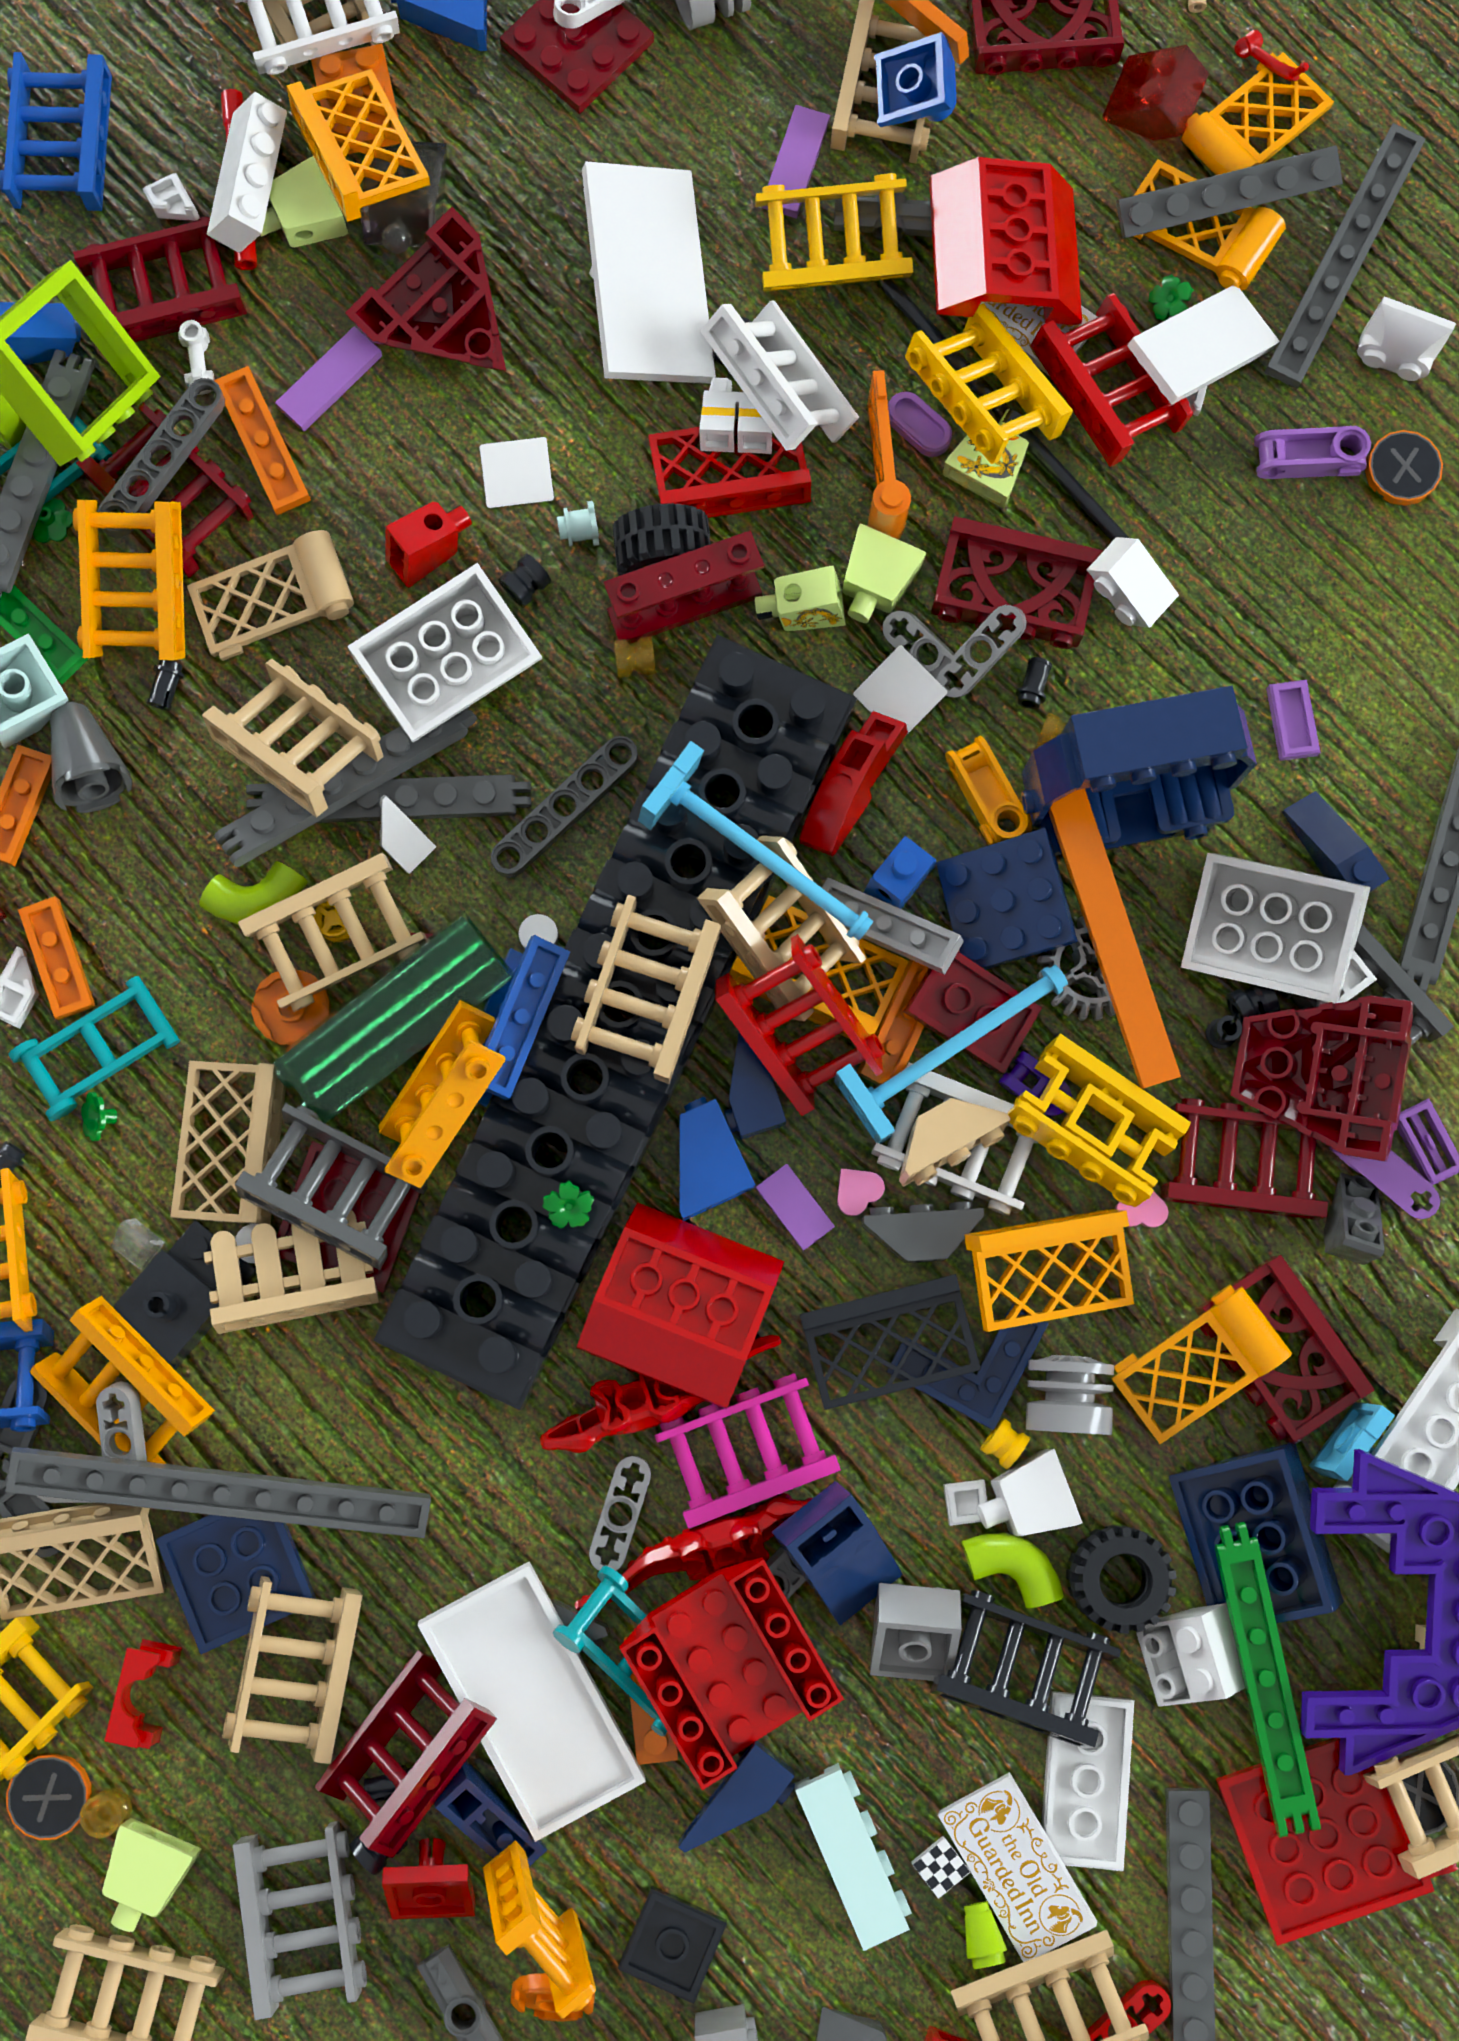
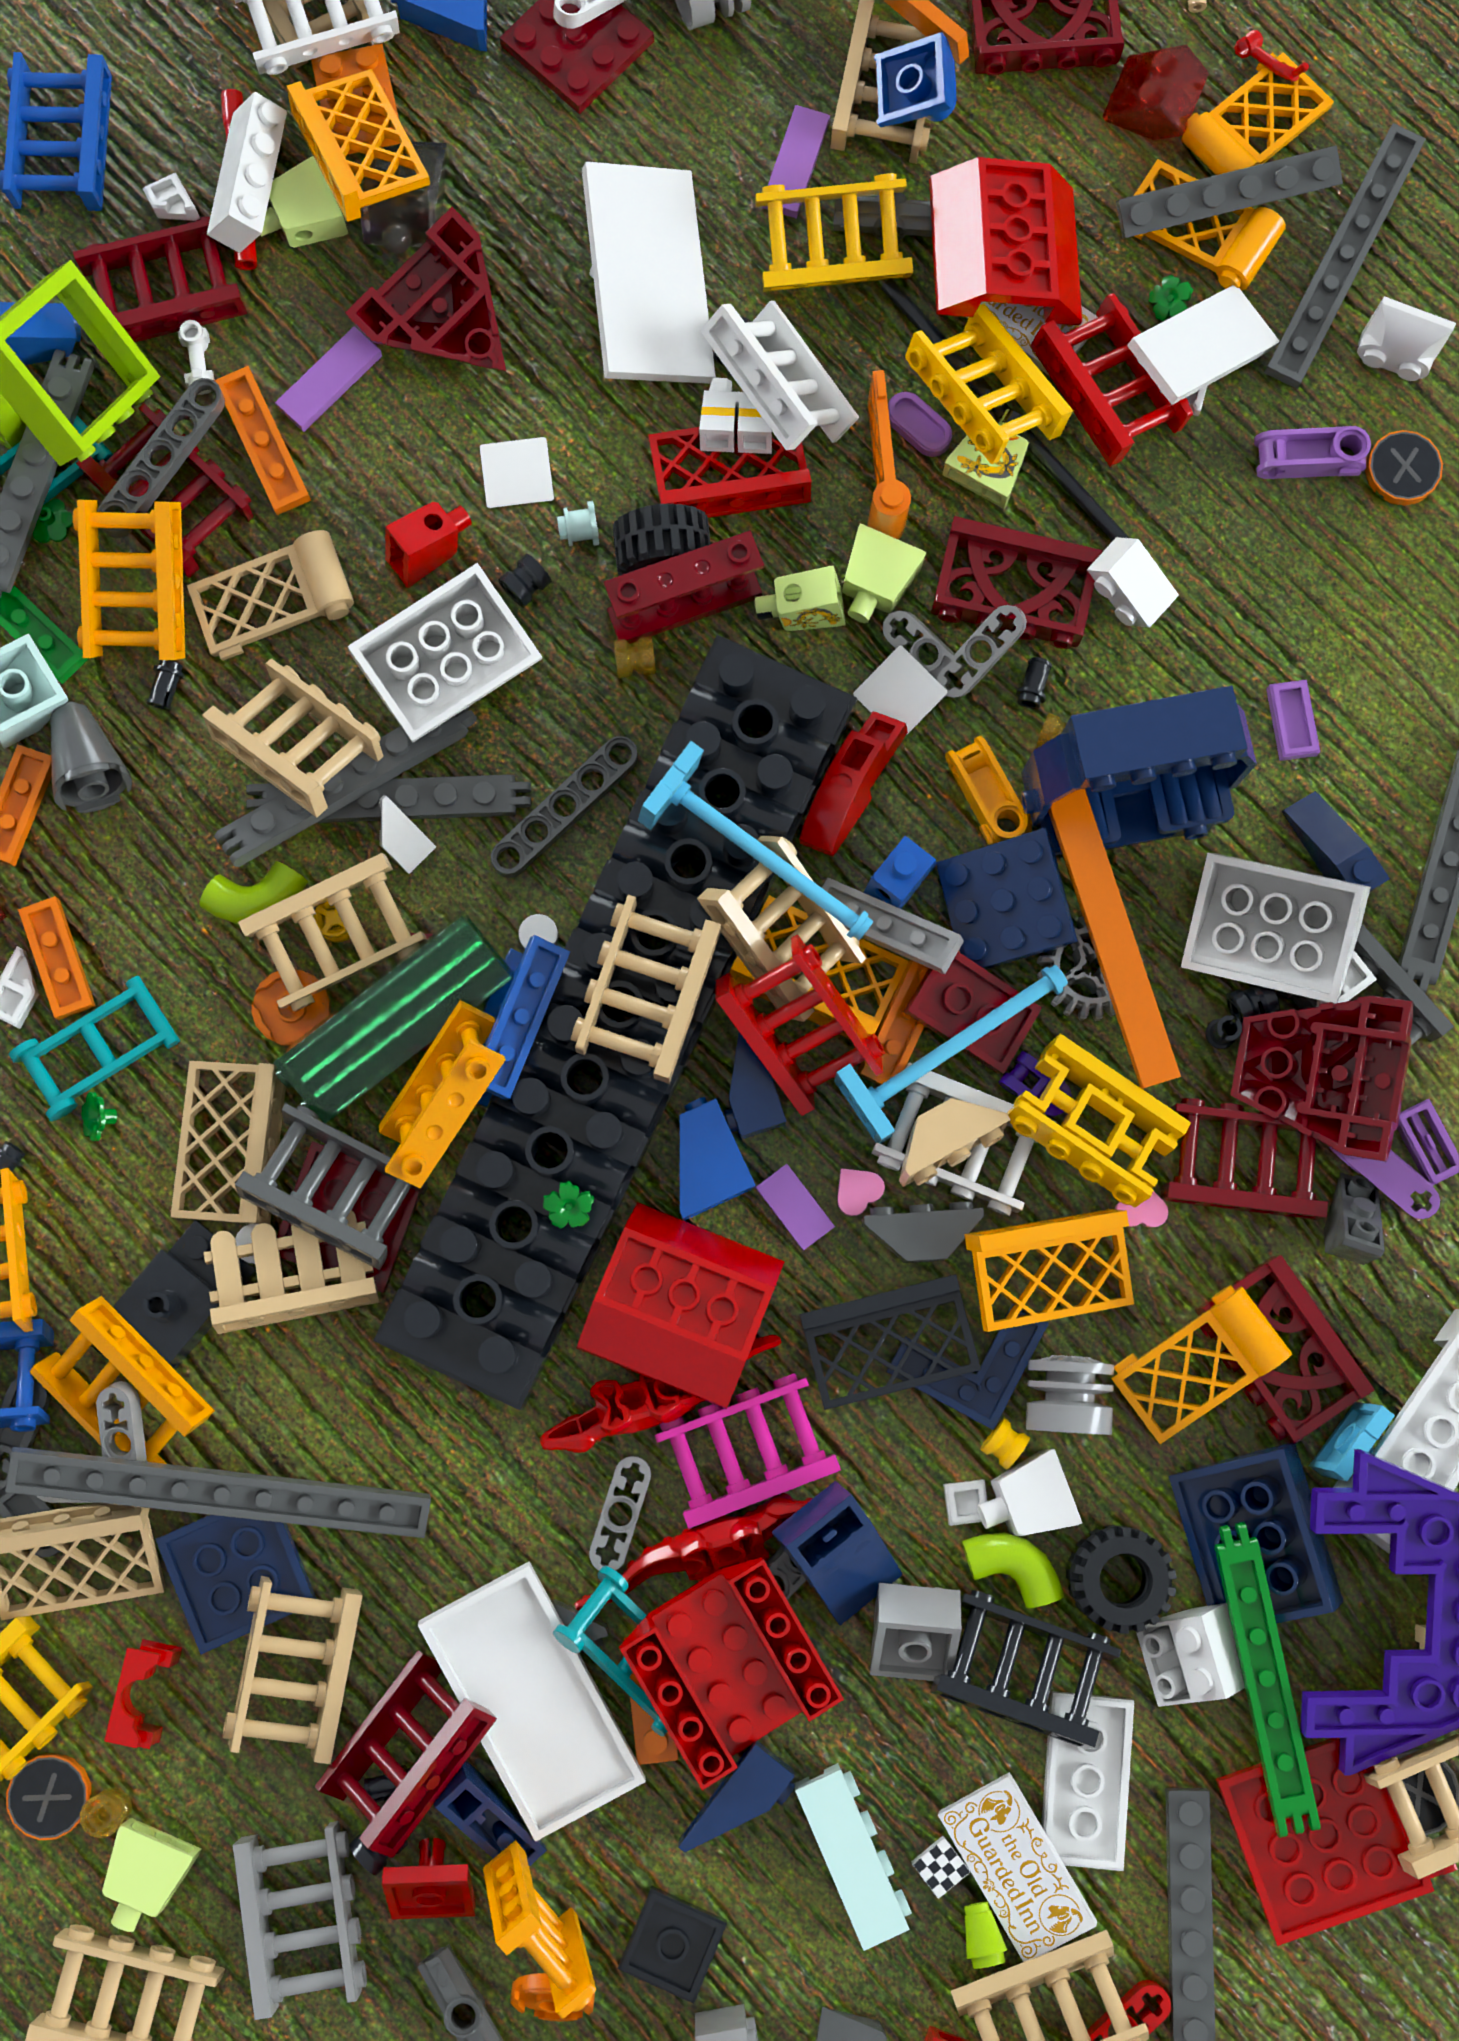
clear slope [111,1218,165,1270] -> none

